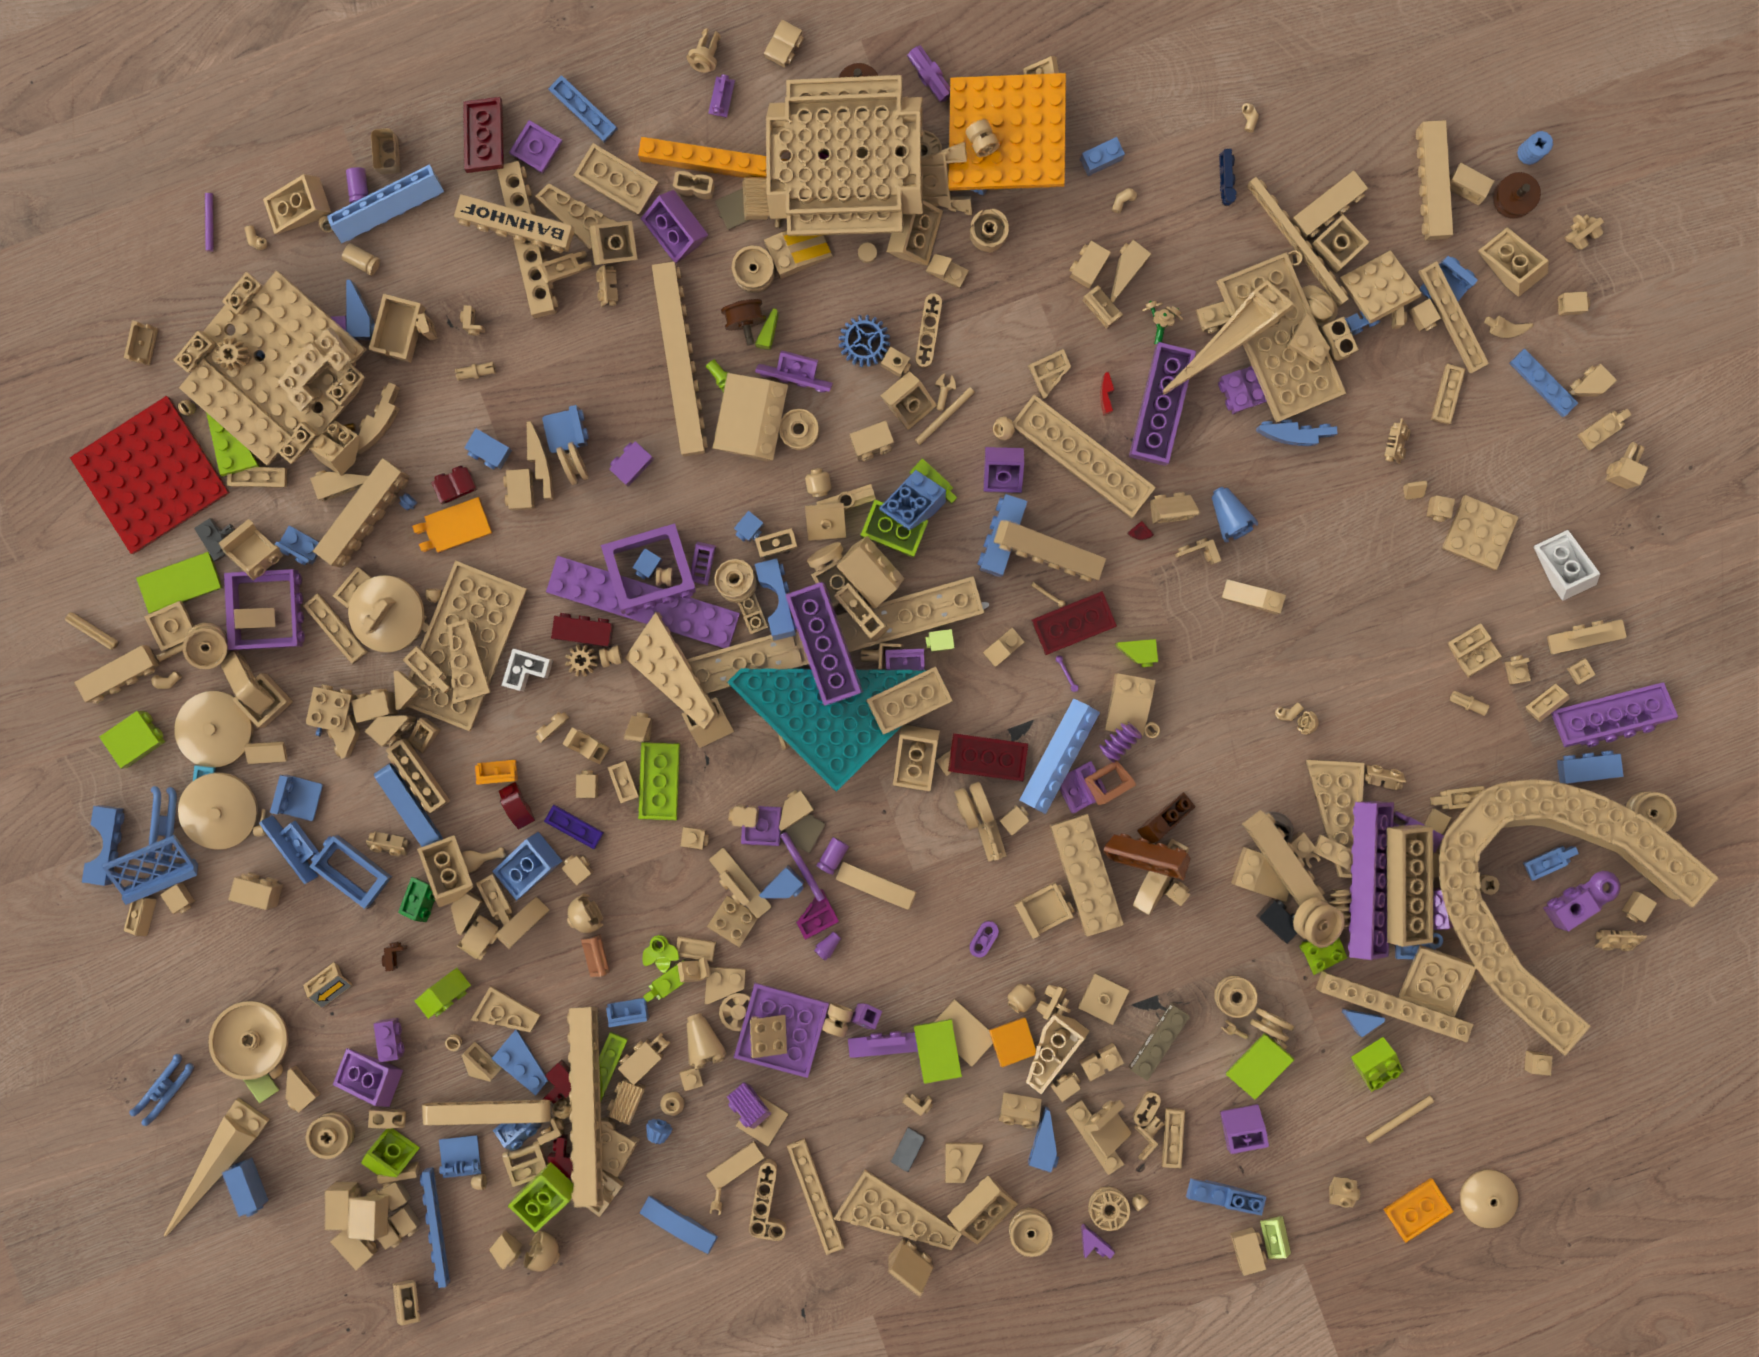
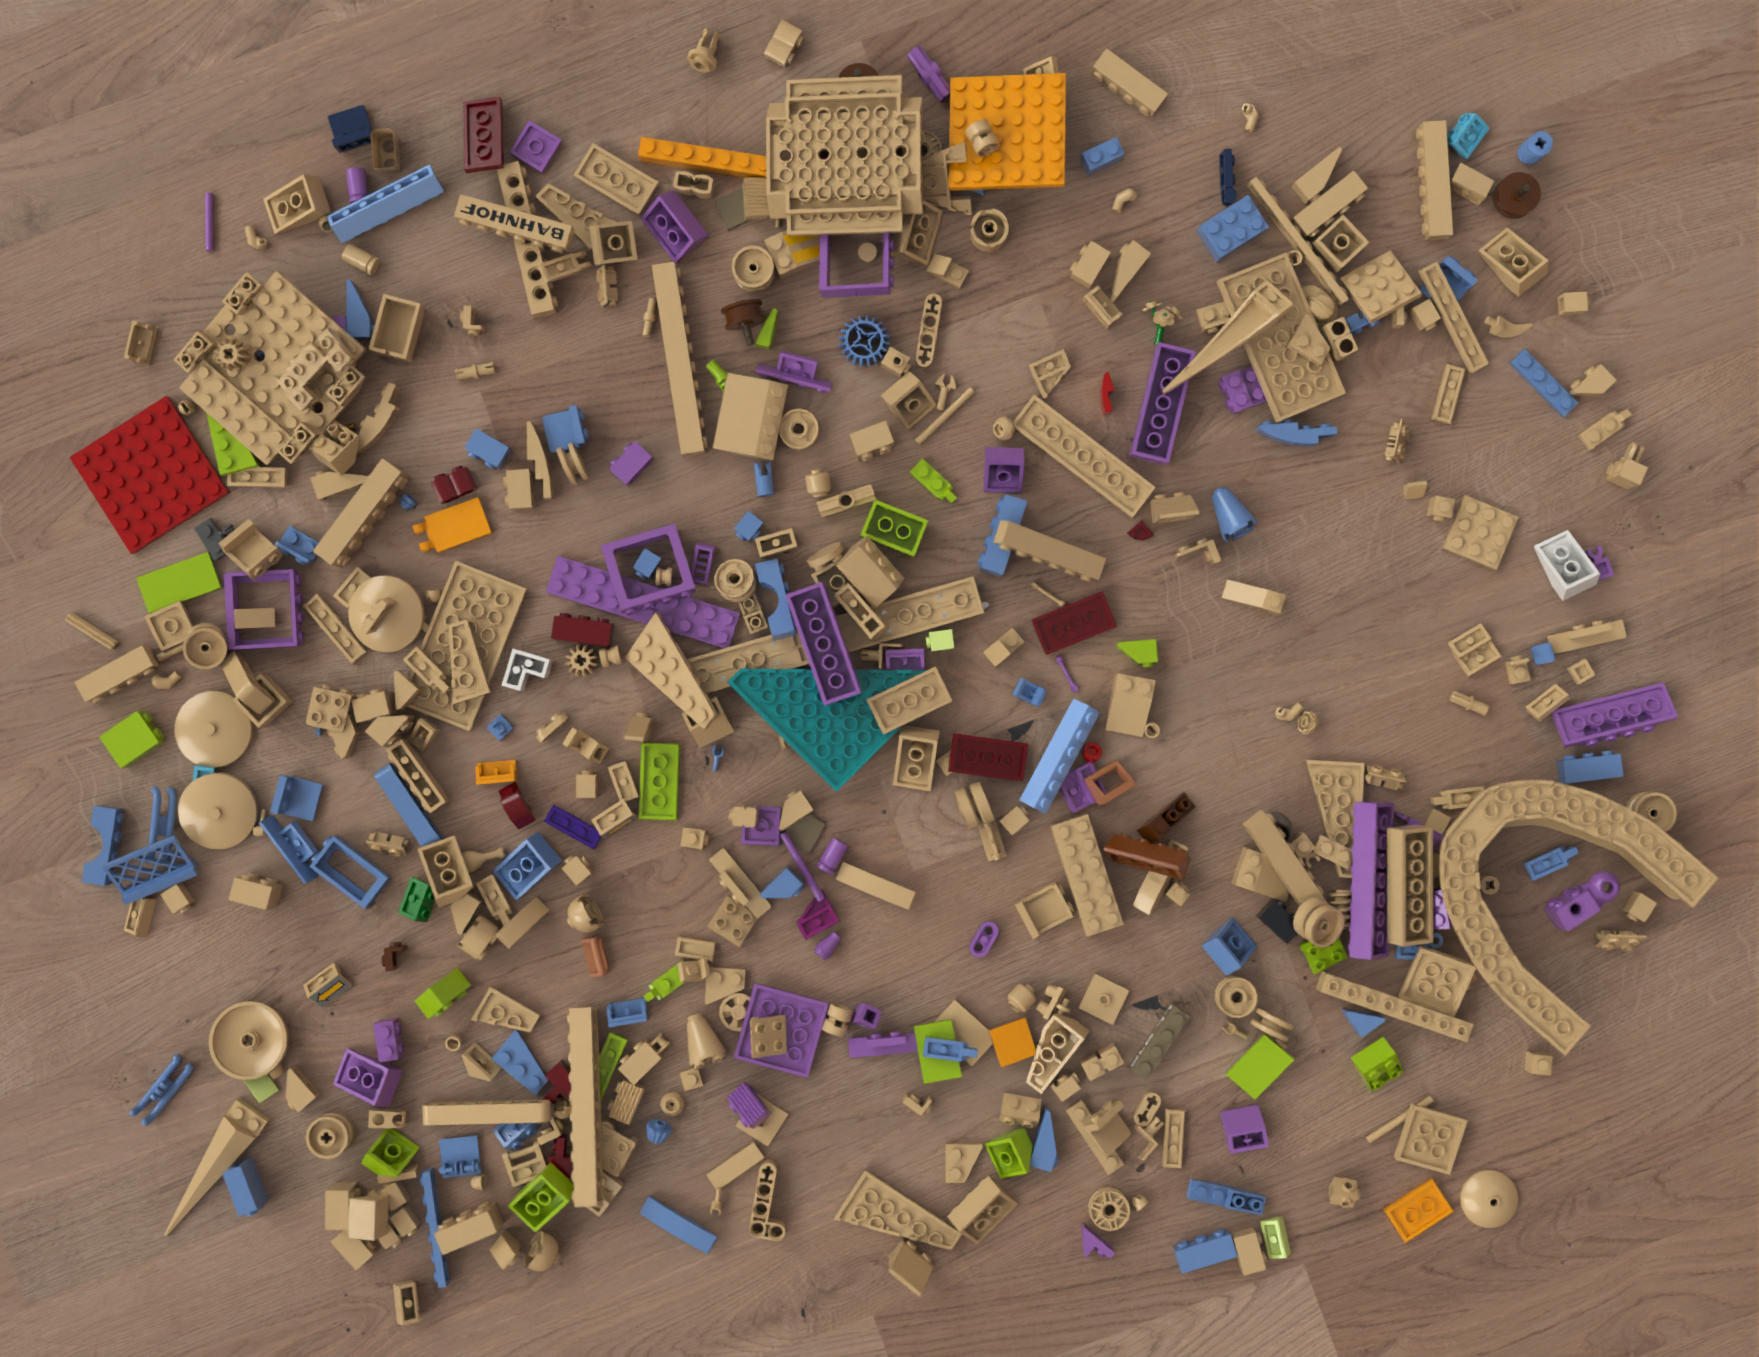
tan tile [244,742,288,764] -> none
tan plate [416,313,438,341] -> none
medium blue plate [548,75,617,143] -> none
lime plate [642,935,679,973] -> none
medium lavender hinge [708,74,735,118] -> none
tan tile [787,1138,845,1255] -> none
tan plate [805,503,846,541] -> none
medium blue slope [879,470,946,530] -> none
slope [891,1127,925,1172] -> none
tan wheel [1008,1207,1053,1257] -> none
medium lavender piece [1099,722,1142,763] -> none
tan hips [1564,215,1604,249] -> none
none -> dark blue bracket [328,105,373,153]
none -> tan brick [434,1202,504,1255]
none -> medium blue tile [486,714,514,741]
none -> tan panel [591,799,638,839]
none -> tan bar [642,298,657,337]
none -> medium blue hand [712,743,724,772]
none -> medium blue hinge [754,461,775,497]
none -> medium lavender piece [819,233,894,298]
none -> medium blue hinge [923,1036,978,1062]
none -> lime slope [985,1128,1033,1179]
none -> medium blue bracket [1012,678,1047,707]
none -> red tile [1082,742,1102,763]
none -> tan brick [1091,48,1168,117]
none -> medium blue brick [1173,1229,1238,1274]
none -> medium blue brick [1197,195,1269,263]
none -> medium blue slope [1202,917,1258,976]
none -> tan slope [1291,147,1342,204]
none -> tan plate [1394,1103,1468,1175]
none -> medium azure bracket [1447,113,1490,159]
none -> medium blue slope [1531,642,1556,665]
none -> medium lavender plate [1586,545,1614,581]

